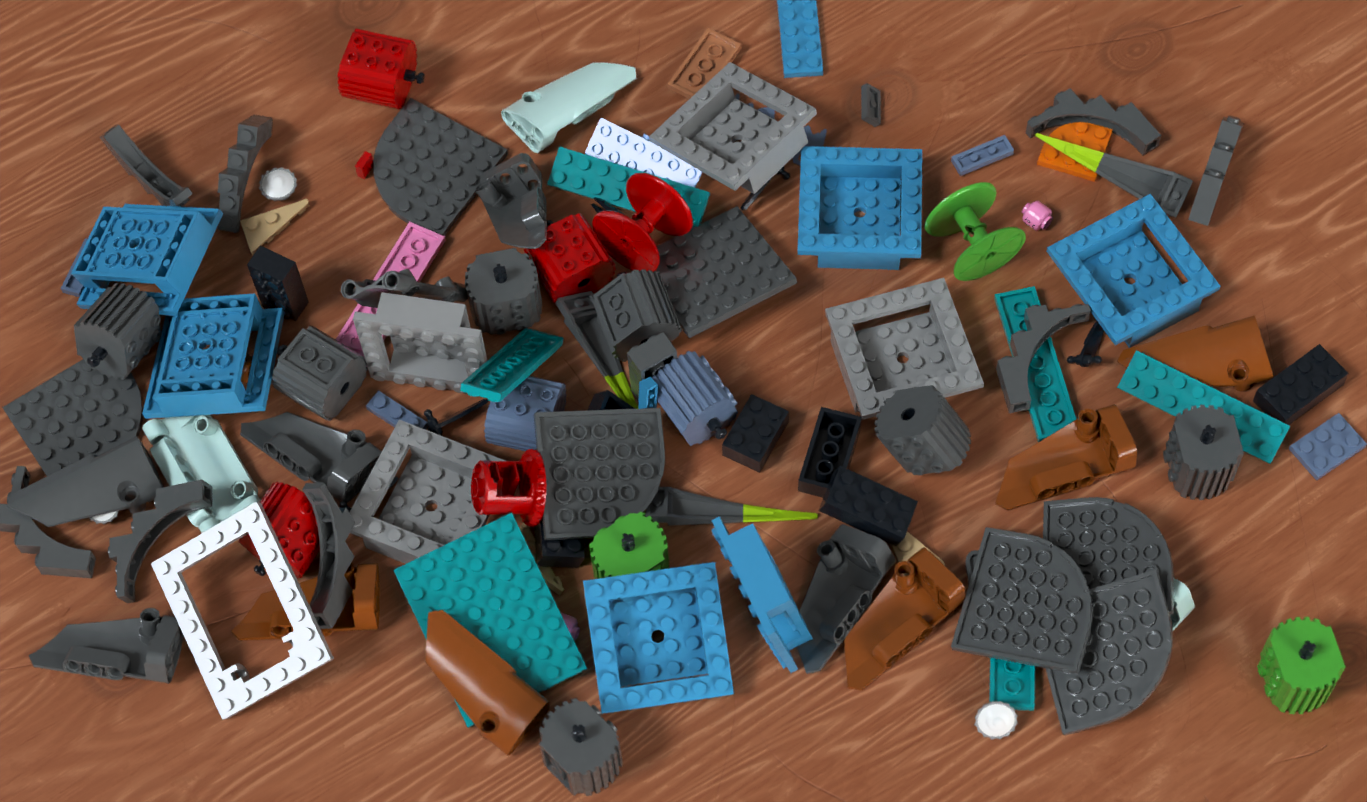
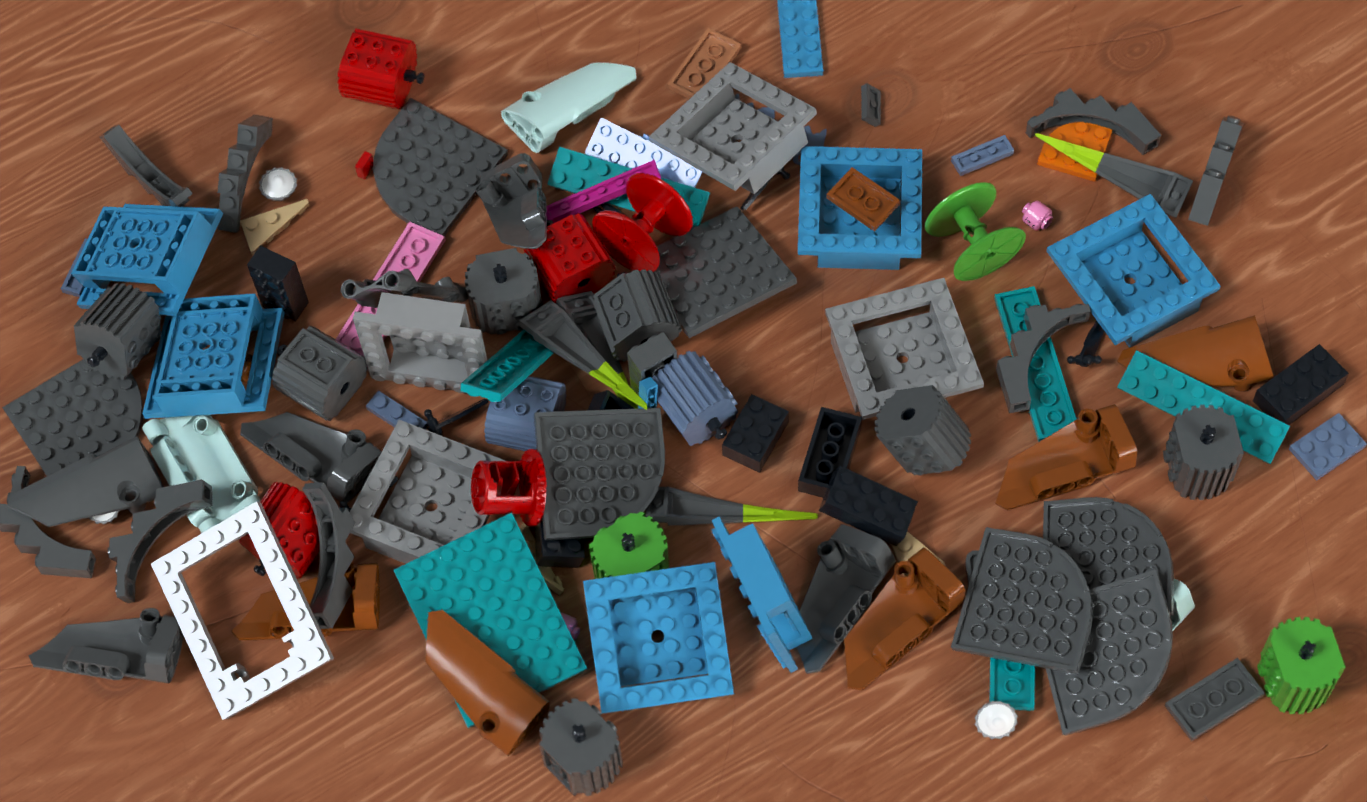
none -> dark grey plate [519,301,647,410]
none -> dark pink plate [547,160,661,223]
none -> dark orange plate [826,167,900,232]
none -> dark grey plate [1164,658,1264,741]

